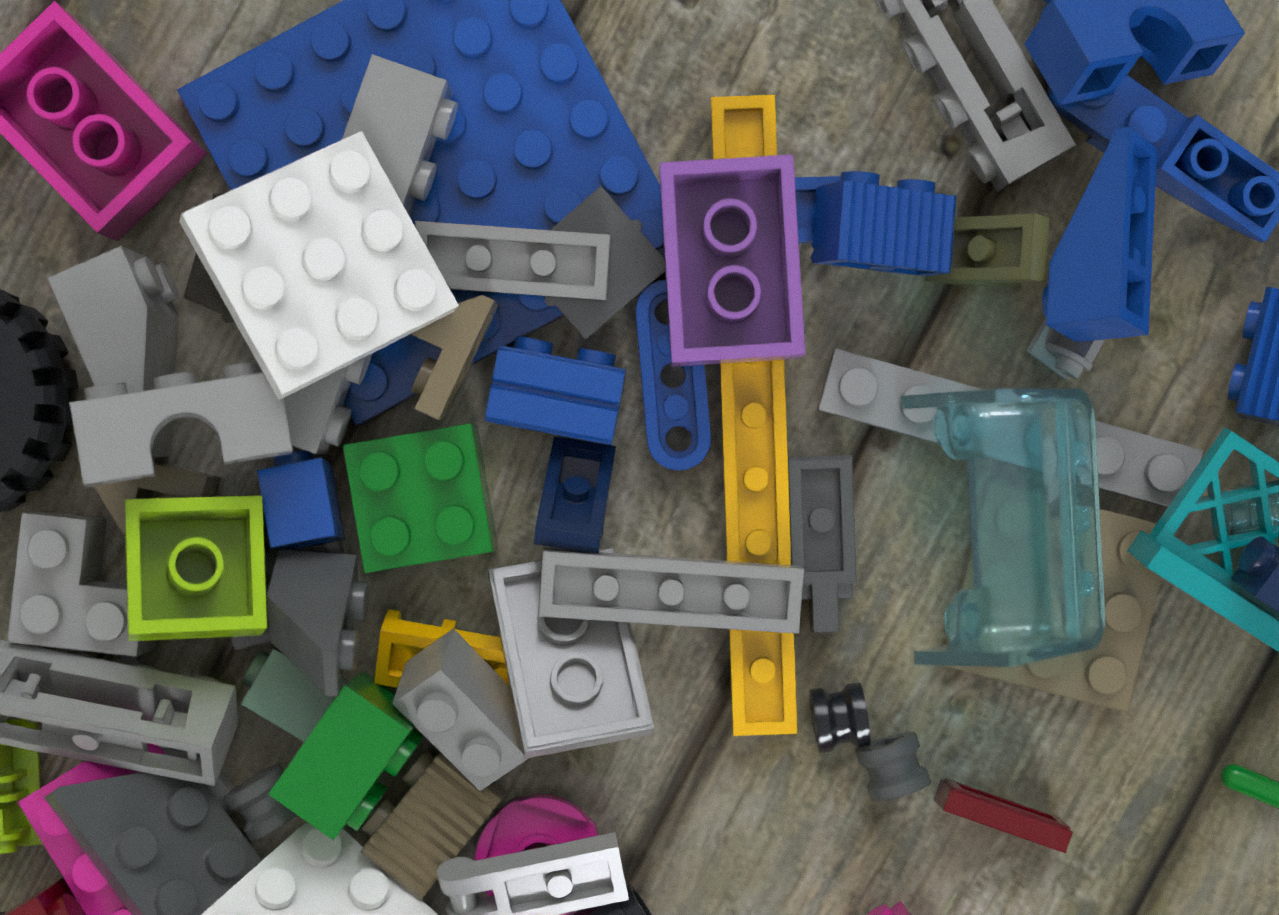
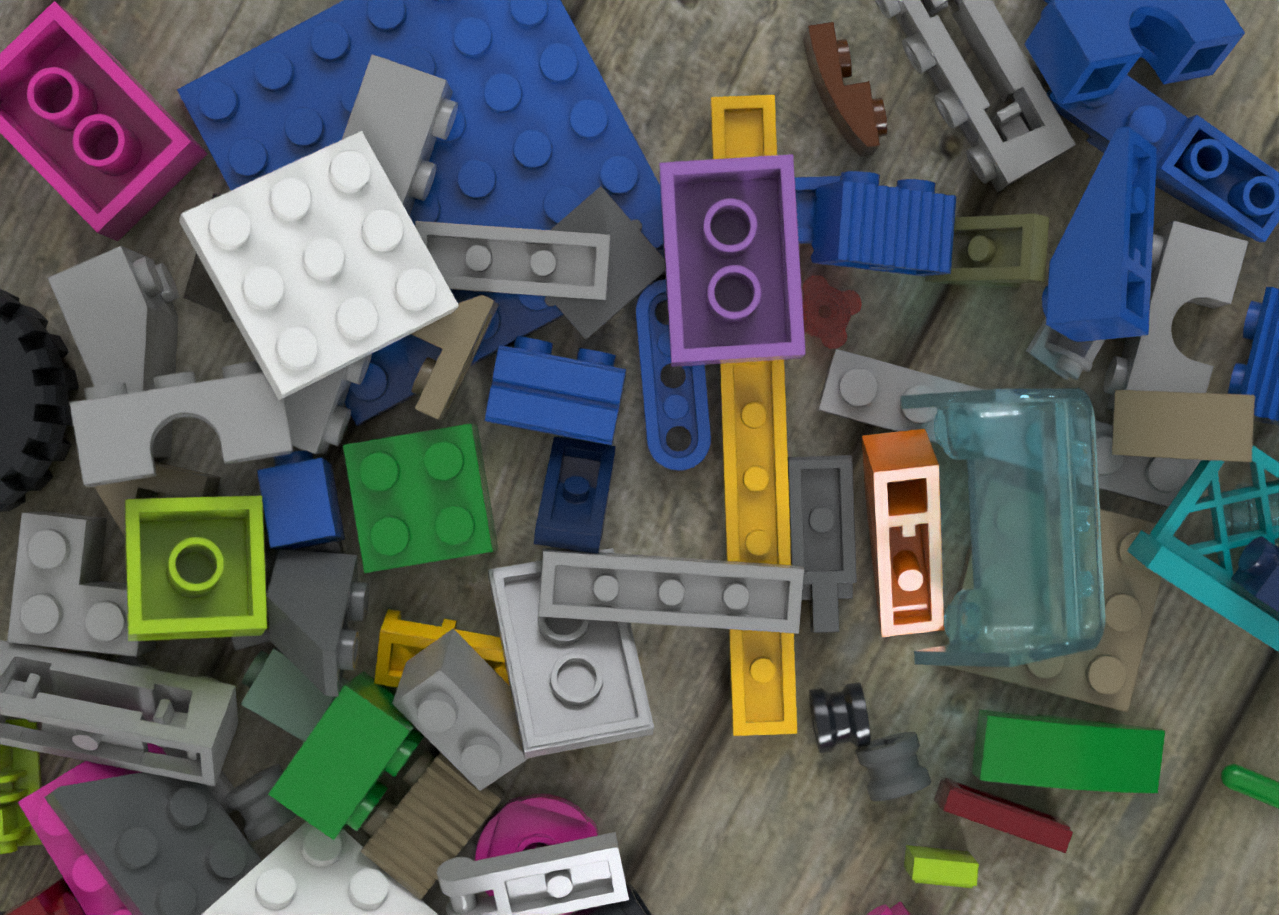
none -> clear red plate [802,275,862,349]
none -> reddish brown slope [803,22,888,157]
none -> orange slope [862,429,944,637]
none -> lime tile [904,845,979,888]
none -> green slope [971,709,1165,793]
none -> light grey arch [1103,221,1249,411]
none -> dark tan slope [1112,390,1255,462]

